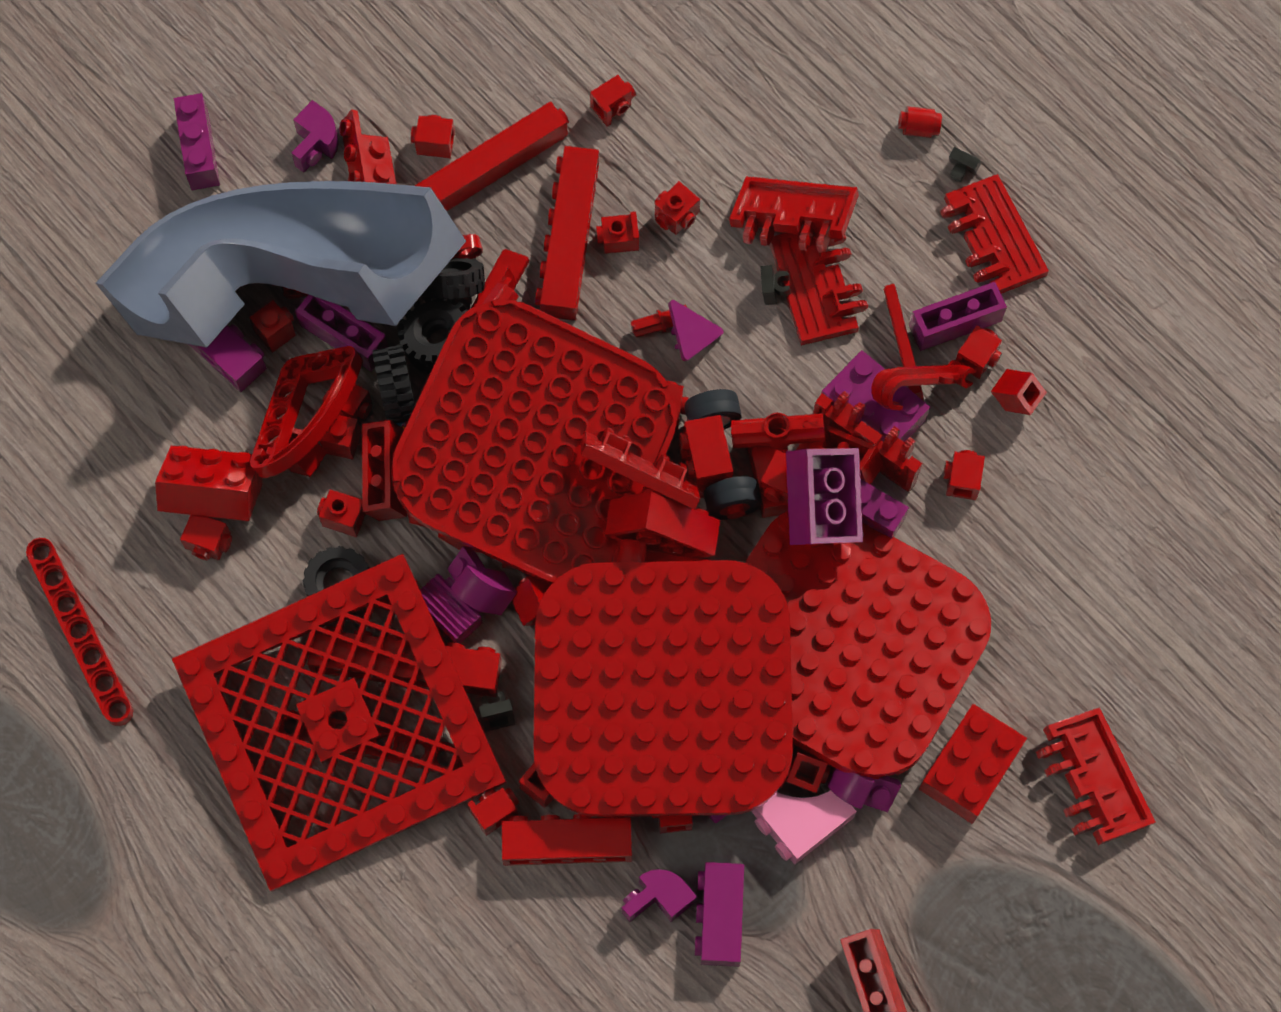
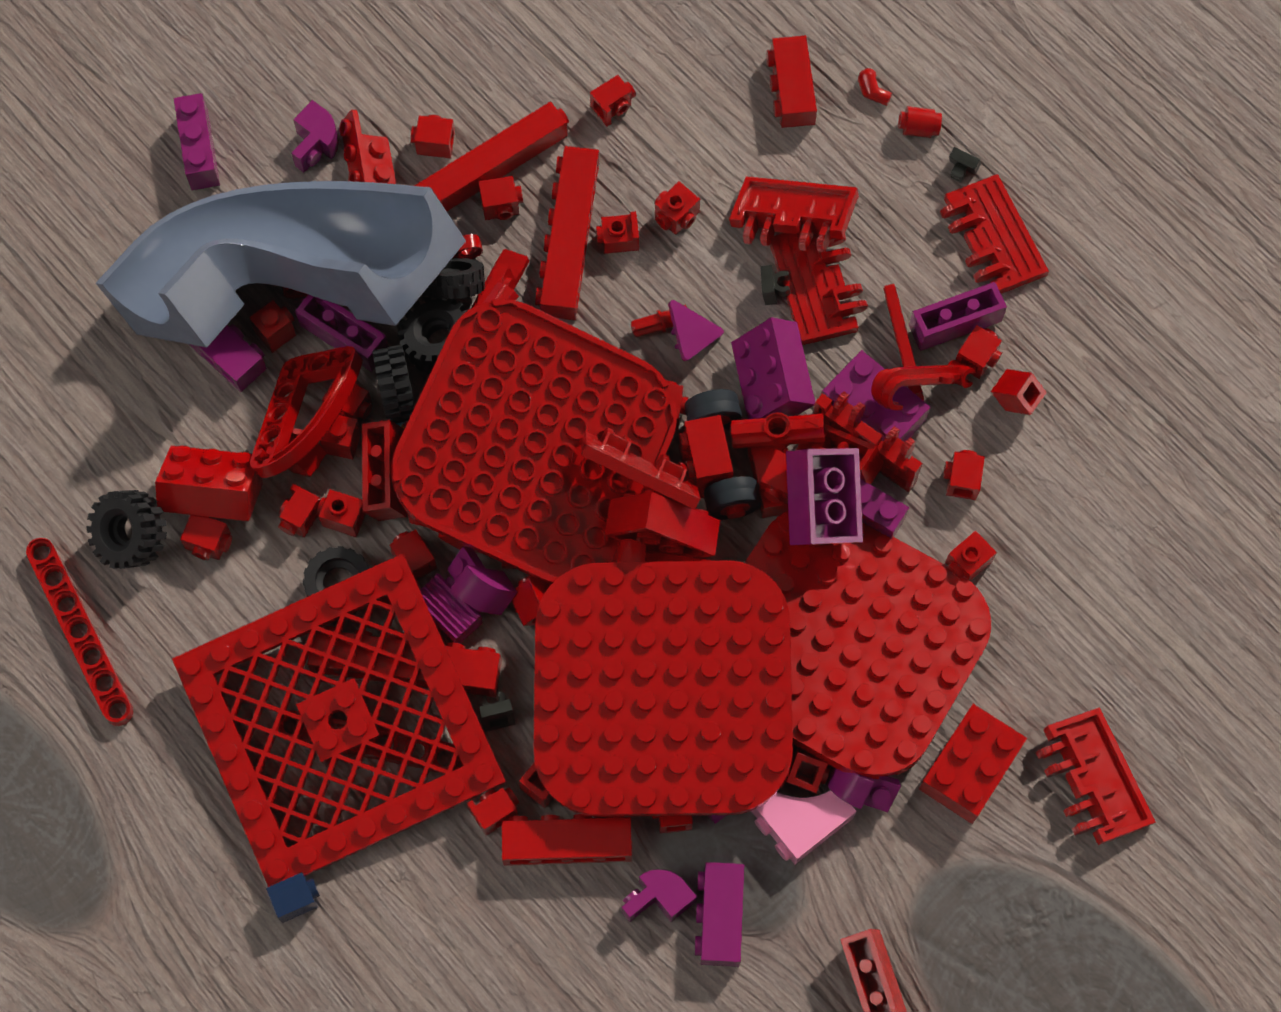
none -> black tyre [86,490,167,569]
none -> dark blue brick [266,872,320,923]
none -> red brick [278,484,320,538]
none -> red brick [389,529,437,580]
none -> red brick [478,176,524,220]
none -> magenta brick [731,317,815,419]
none -> red brick [766,35,817,128]
none -> red arm [858,68,892,106]
none -> red brick [945,530,997,581]

